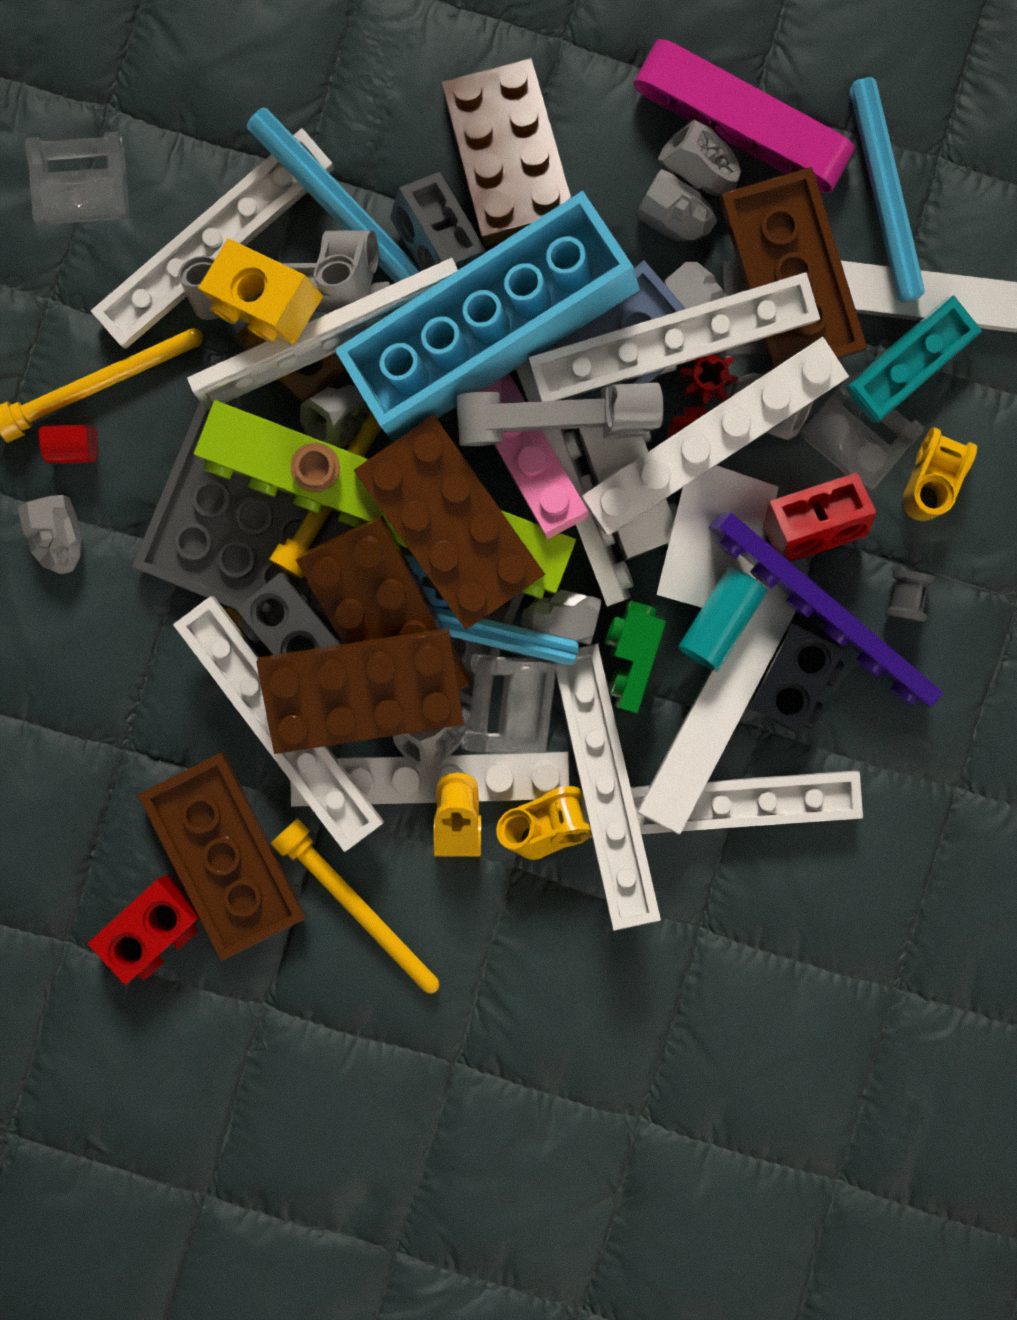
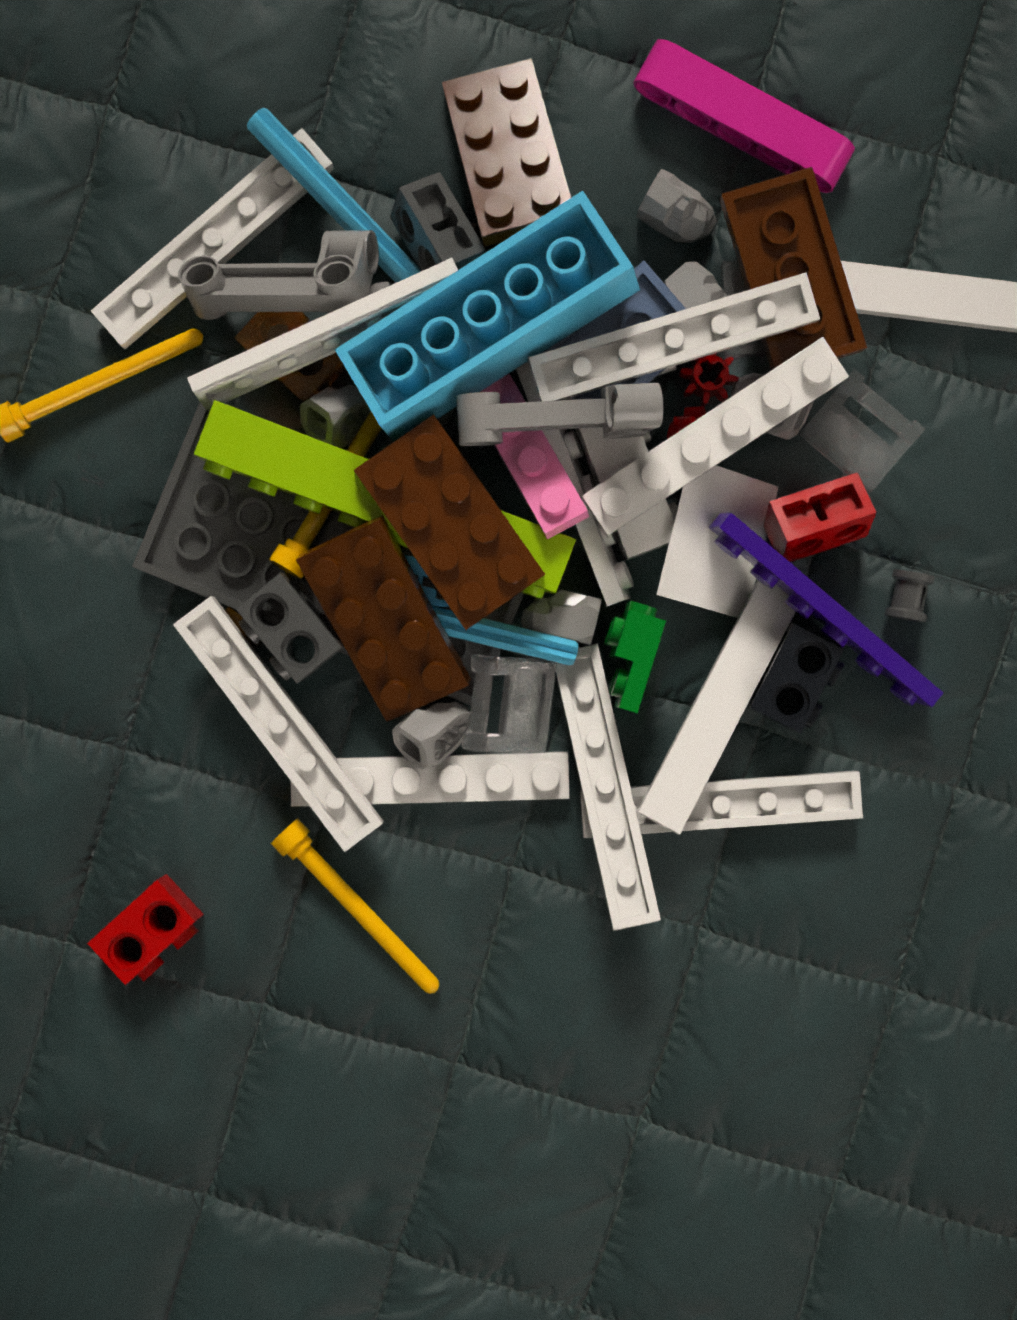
light grey rock [17,495,83,574] -> none
clear plate [25,131,130,225] -> none
red brick [38,425,98,464] -> none
reddish brown plate [137,752,307,961] -> none
yellow brick [198,238,323,346] -> none
reddish brown plate [256,628,464,754] -> none
medium nougat plate [290,443,340,492] -> none
yellow piece [434,772,481,857] -> none
yellow piece [496,786,592,860] -> none
light grey rock [657,119,741,196] -> none
teal pin [678,567,768,672] -> none
teal tile [844,295,982,423] -> none
medium azure axle [850,77,925,302] -> none
yellow piece [902,427,978,521] -> none

